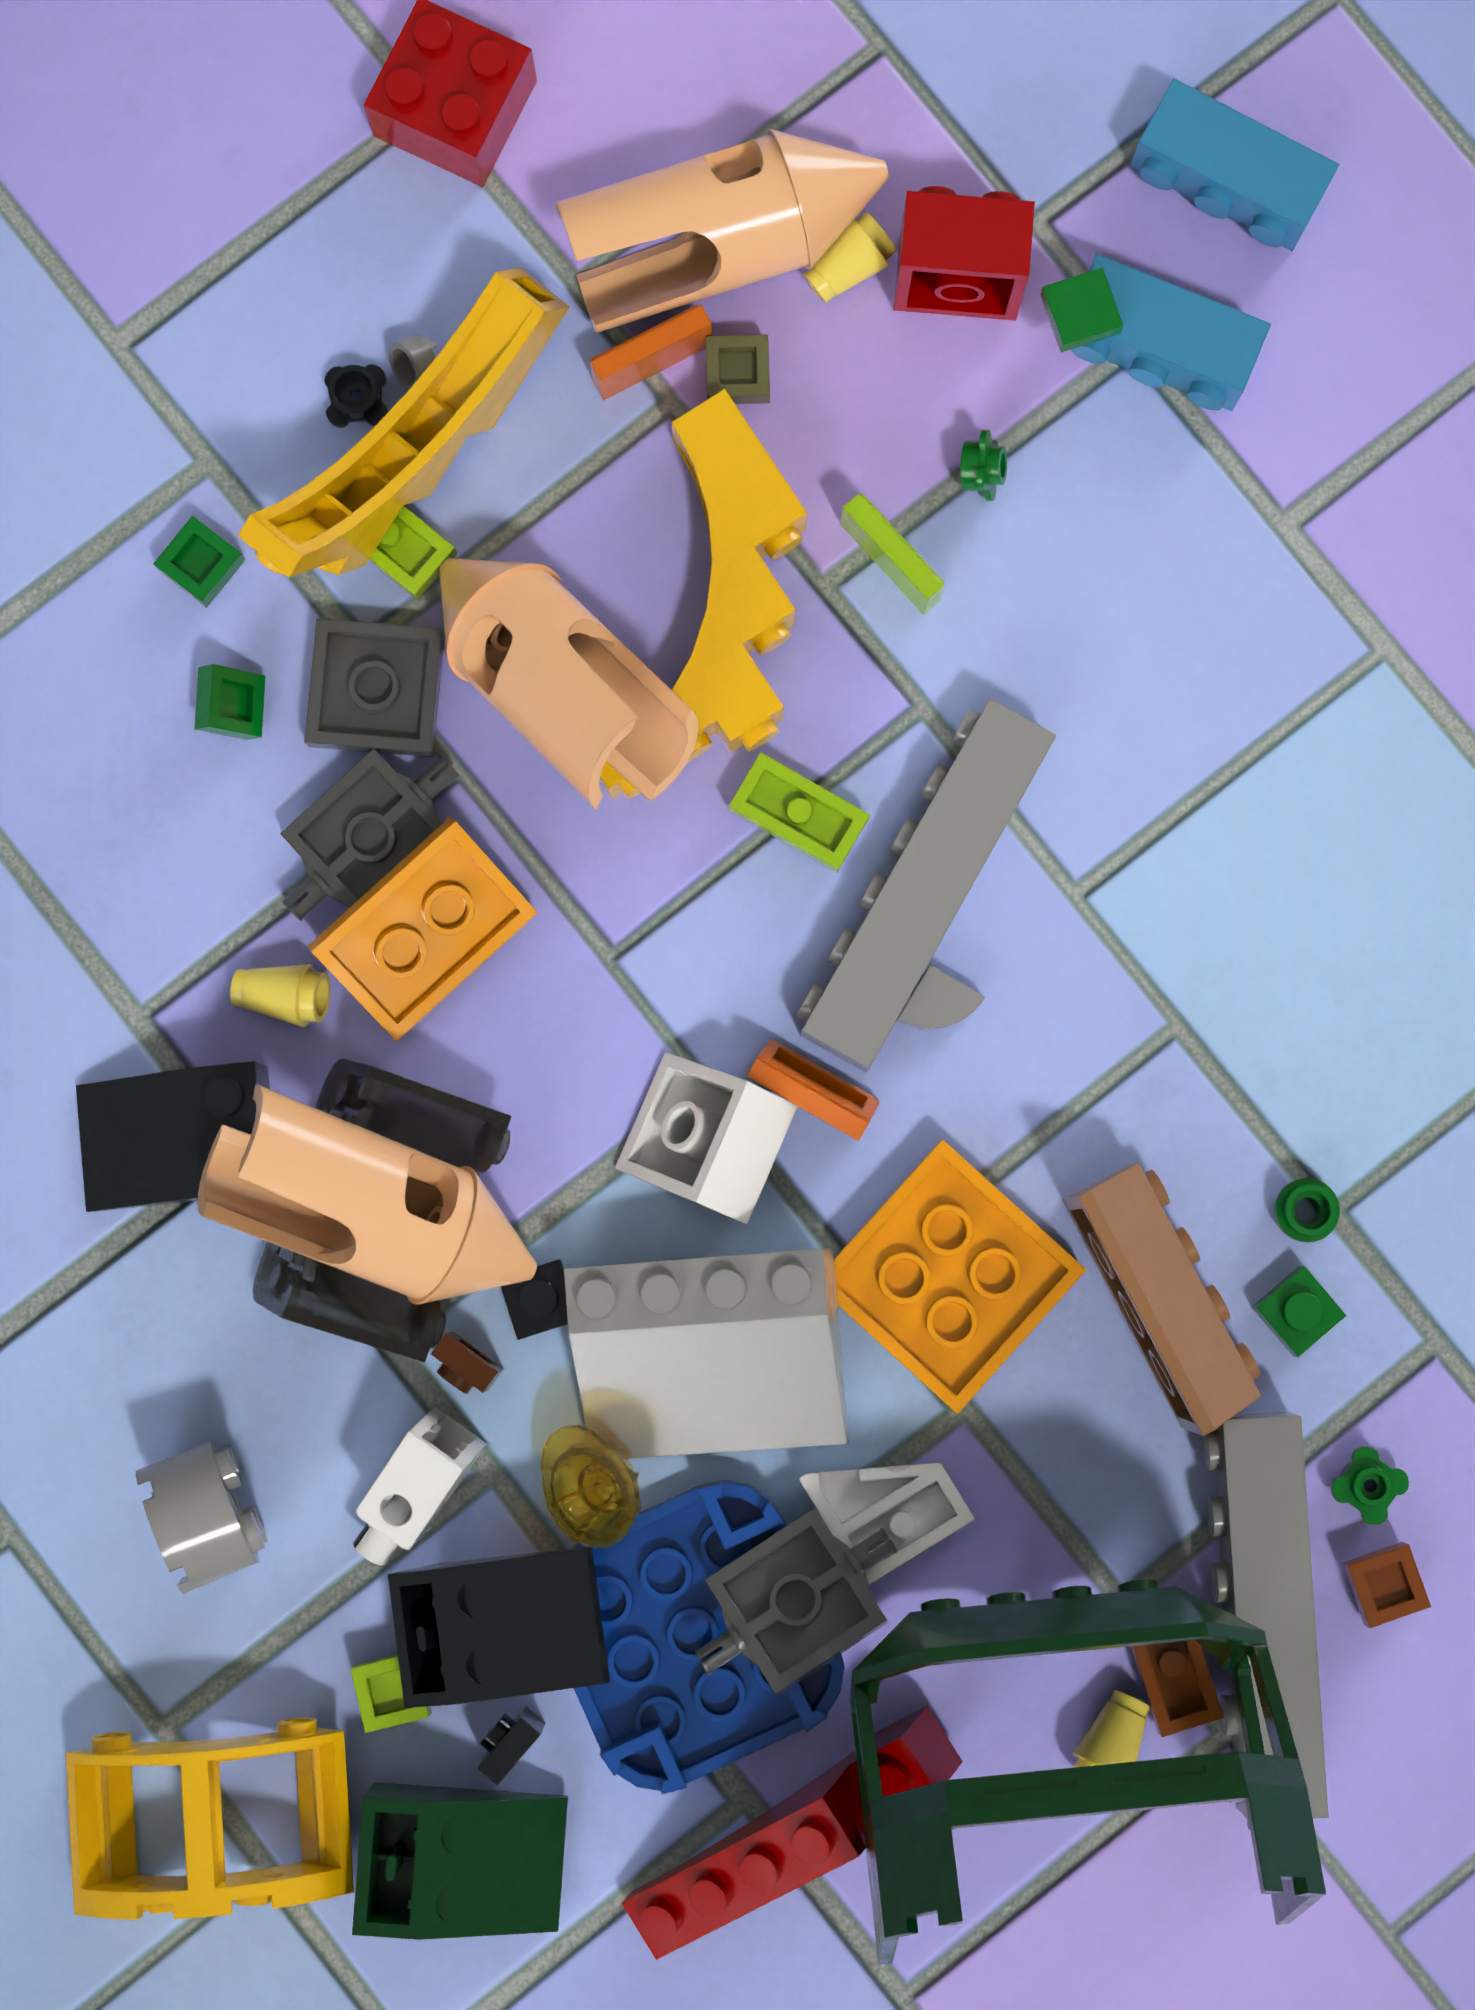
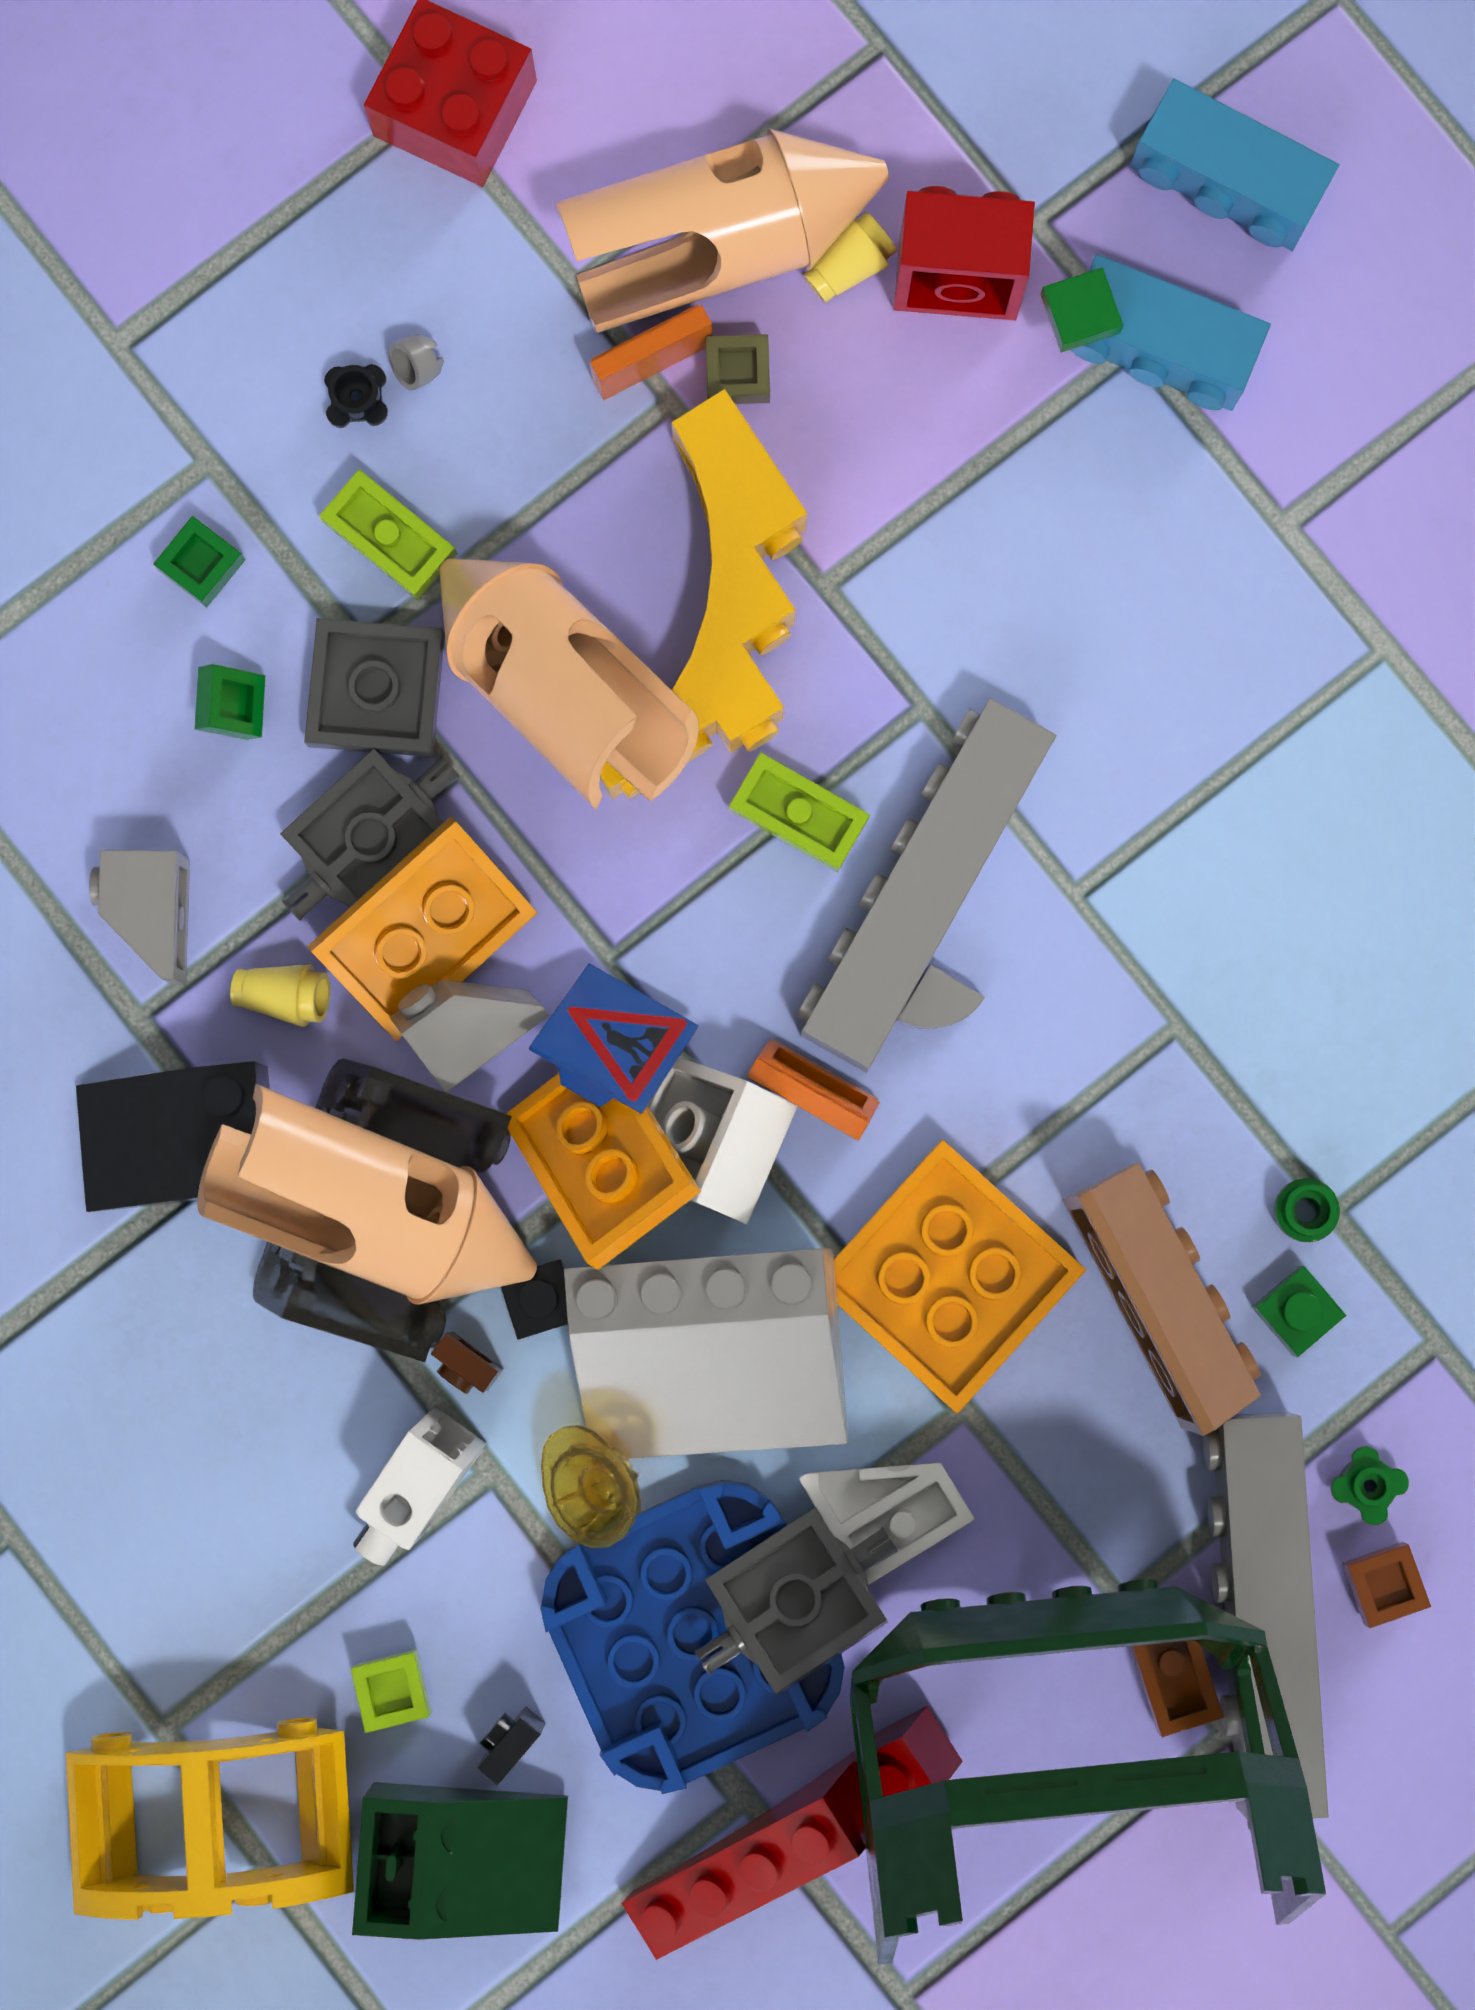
light grey brick [136,1440,268,1594] -> none
yellow arch [238,268,570,578] -> none
black slope [388,1547,610,1708] -> none
lime tile [840,493,944,615] -> none
green plate [960,430,1007,501] -> none
light yellow cone [1072,1690,1150,1768] -> none
none -> light grey slope [89,850,190,985]
none -> light grey slope [389,979,550,1093]
none -> light orange plate [501,1073,701,1270]
none -> blue piece [528,963,699,1114]

